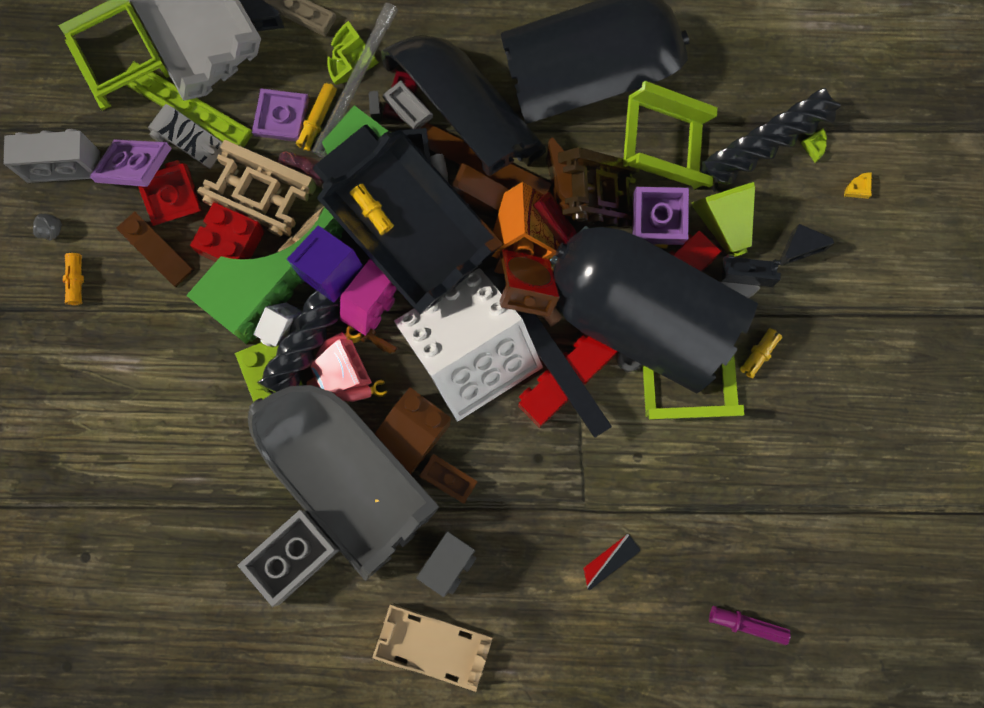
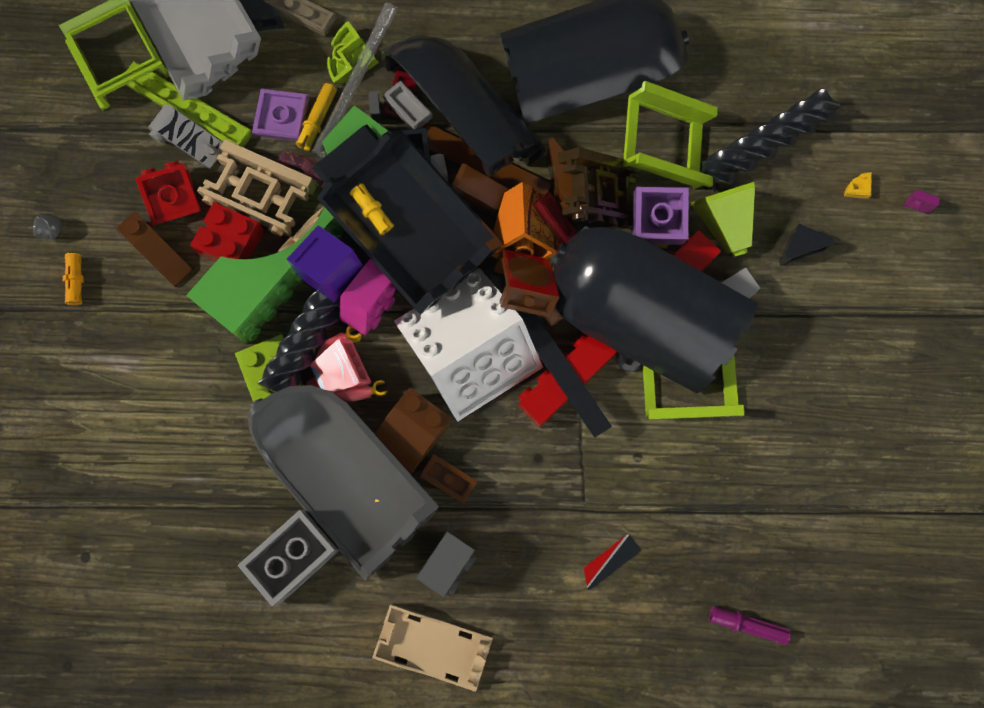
light grey brick [4,129,100,183] -> none
medium lavender tile [90,140,171,187] -> none
white slope [253,303,302,347] -> none
reddish brown piece [360,329,398,354] -> none
black hinge [722,254,781,287] -> none
yellow pin [740,328,782,378] -> none
lime tile [801,129,827,163] -> none
none -> magenta tile [904,190,940,214]

